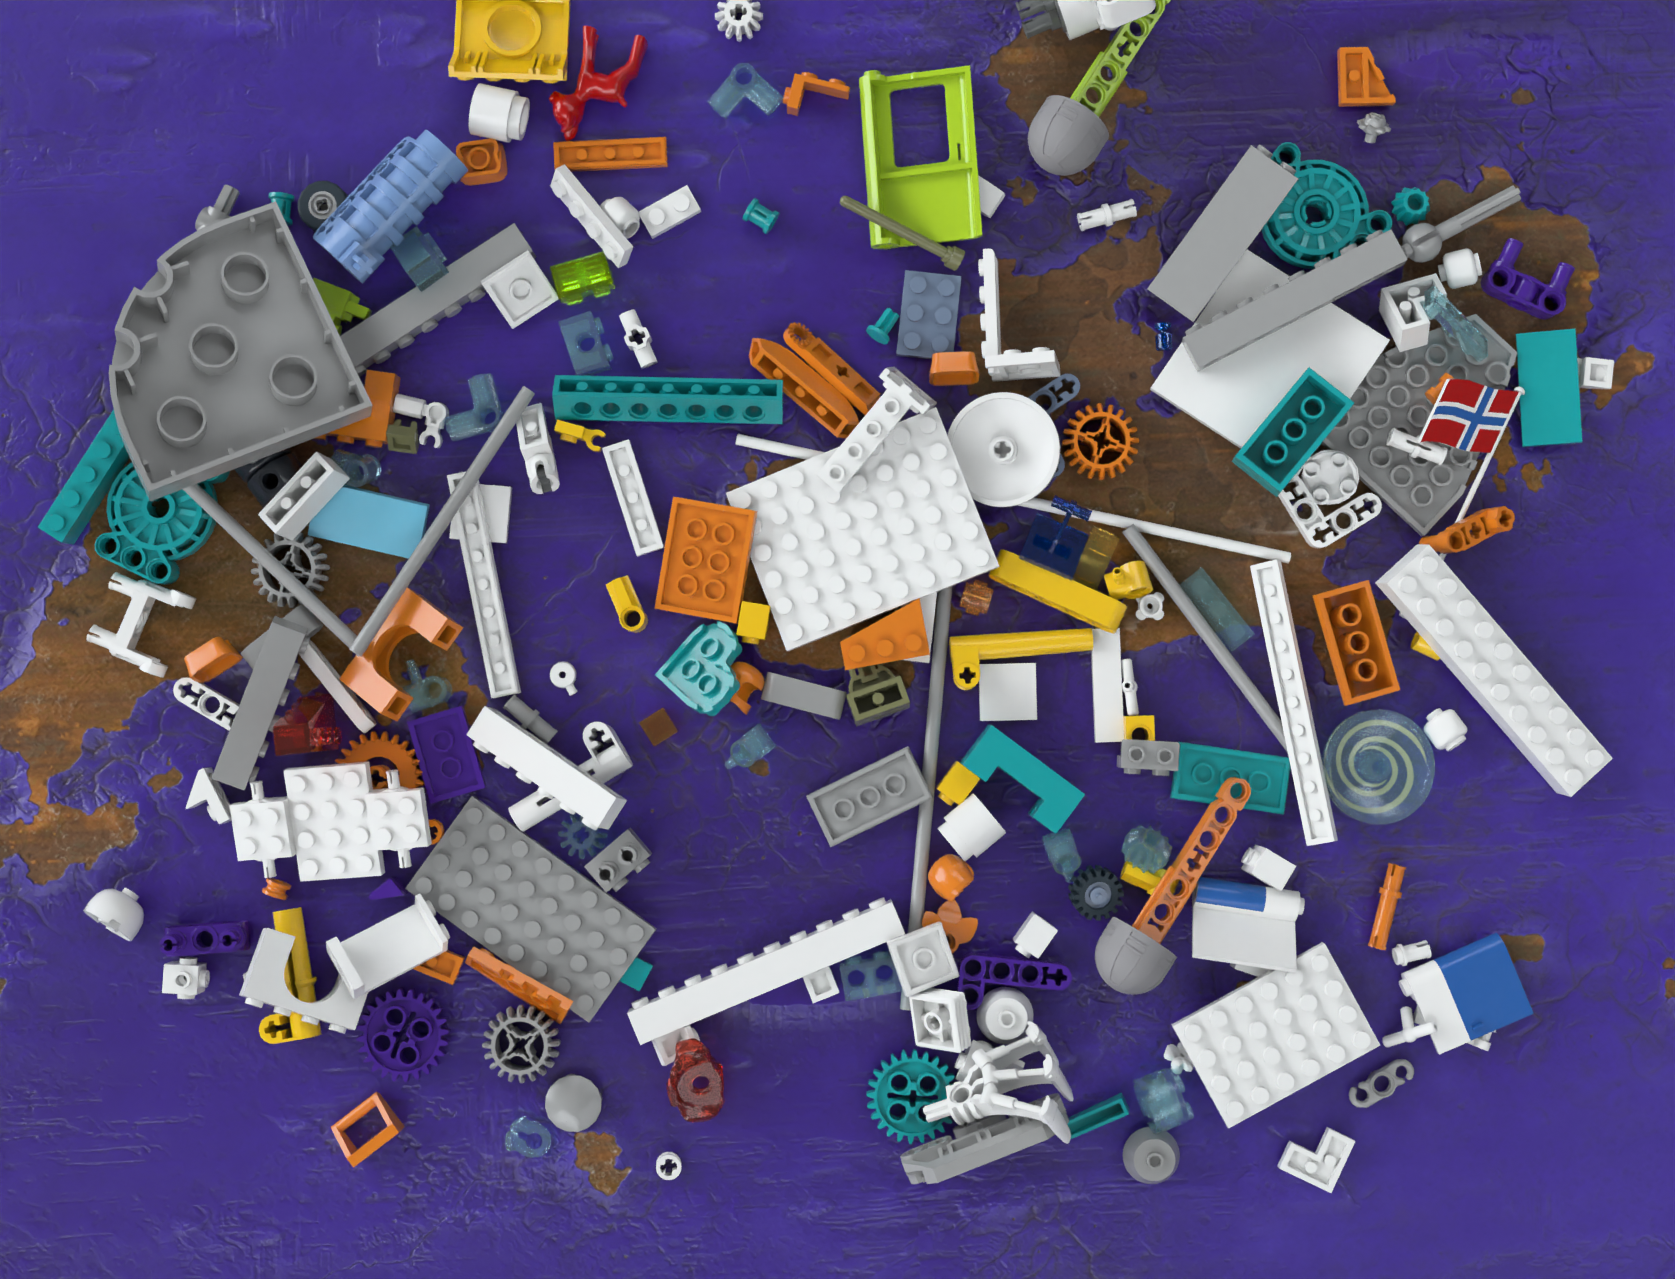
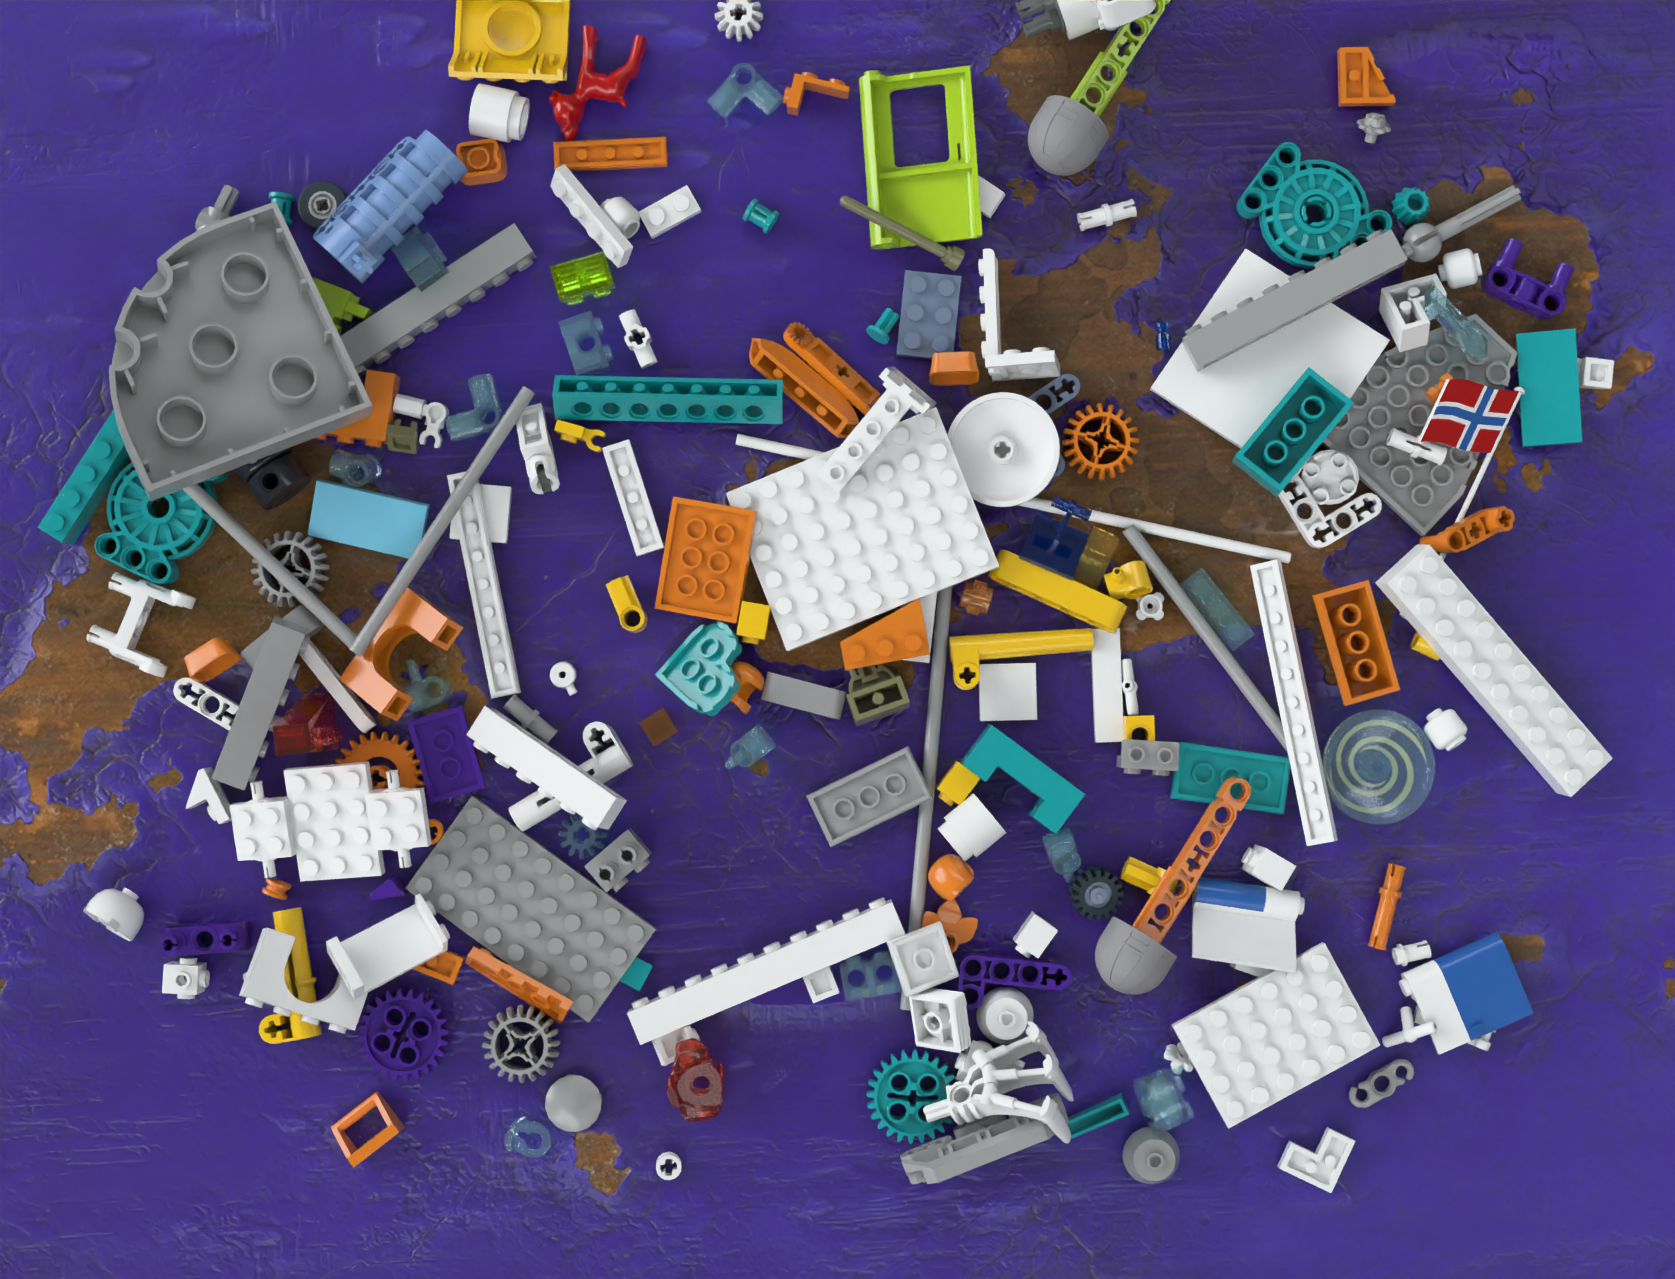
white brick [258,451,350,540] -> none
white tile [480,250,560,329] -> none
clear light blue gear [1121,825,1172,874] -> none
light grey brick [1147,145,1298,322] -> none

